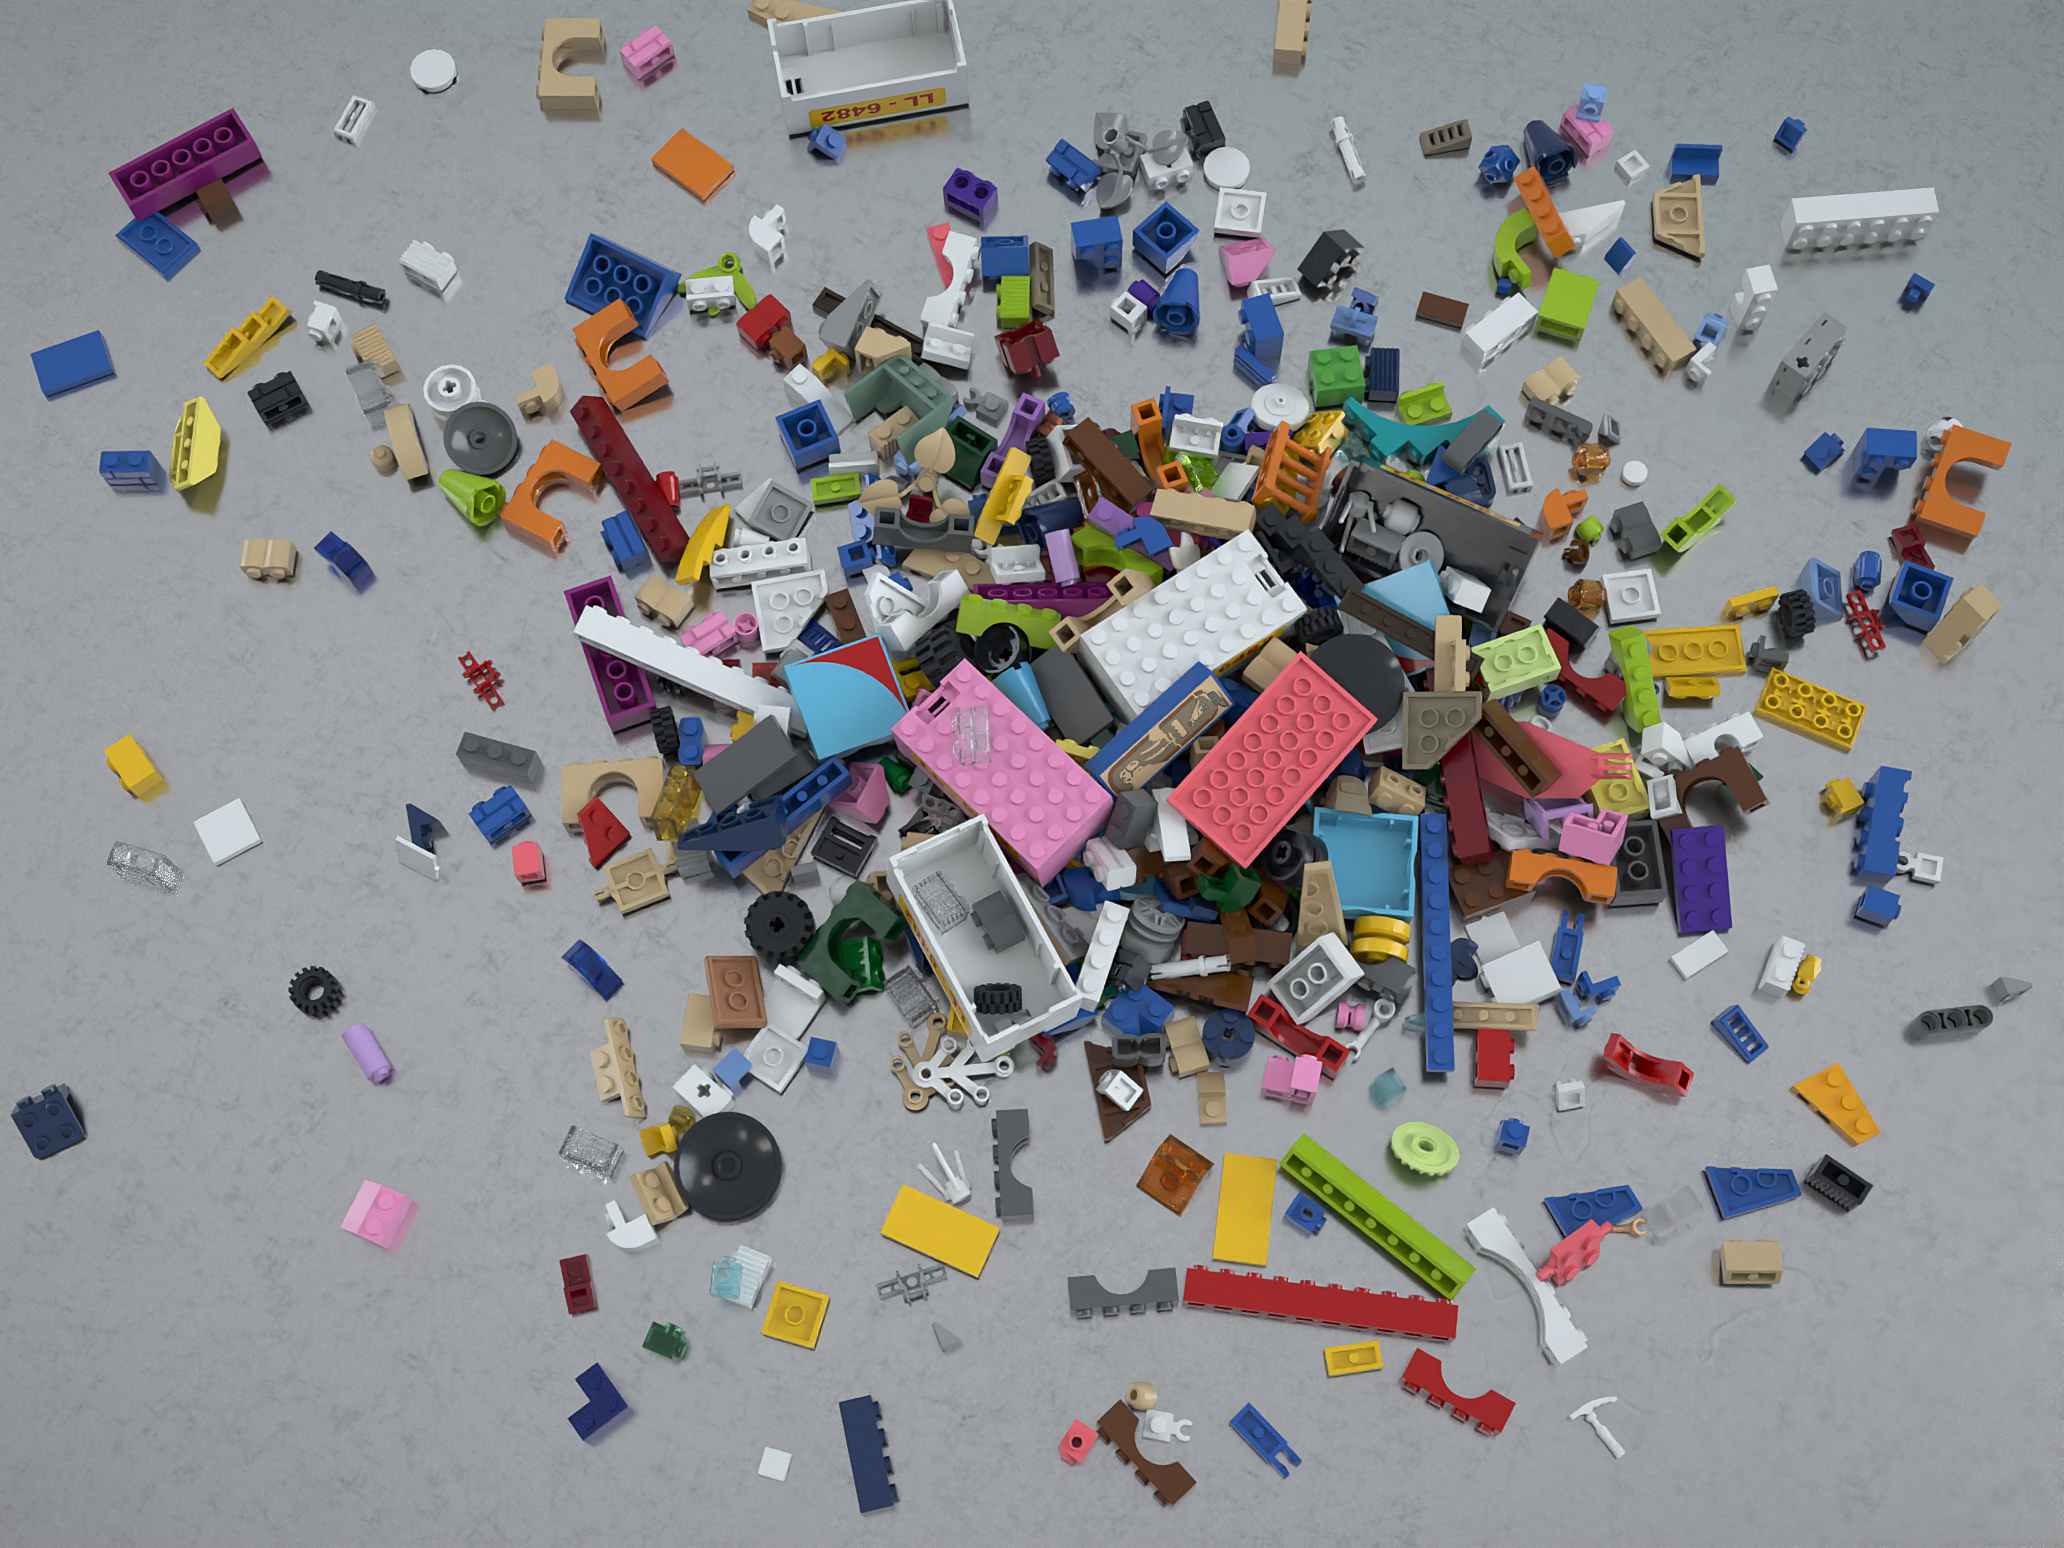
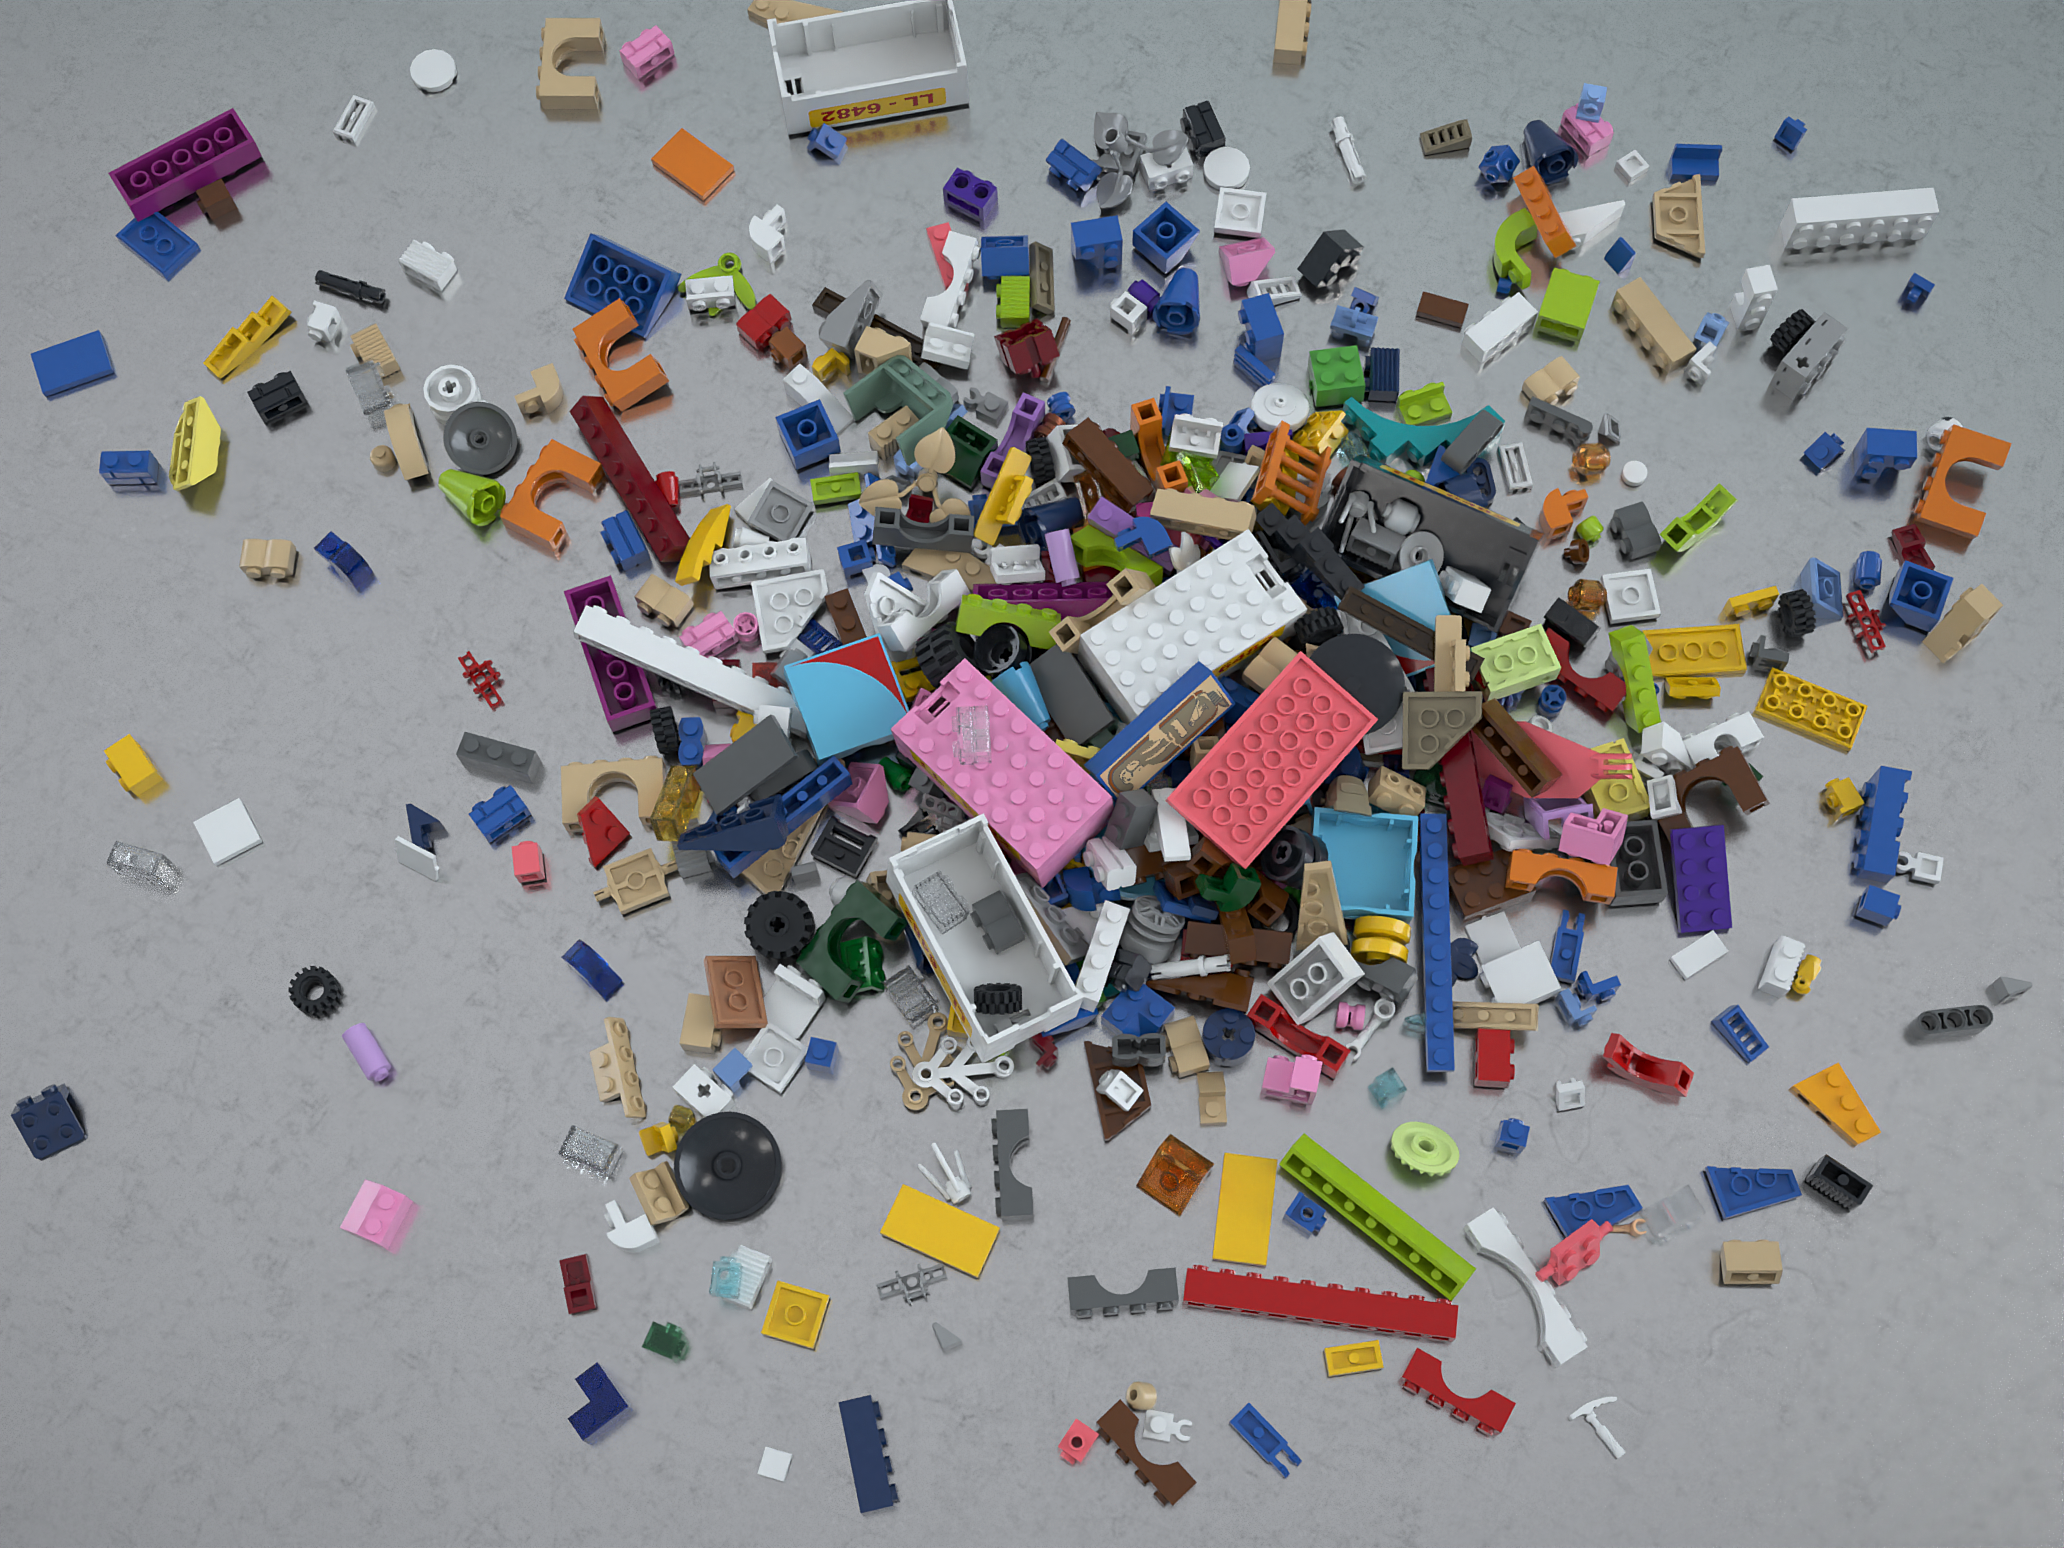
none -> reddish brown bar [1040,317,1071,382]
none -> magenta bracket [1482,774,1513,813]
none -> black tyre [1770,309,1816,354]

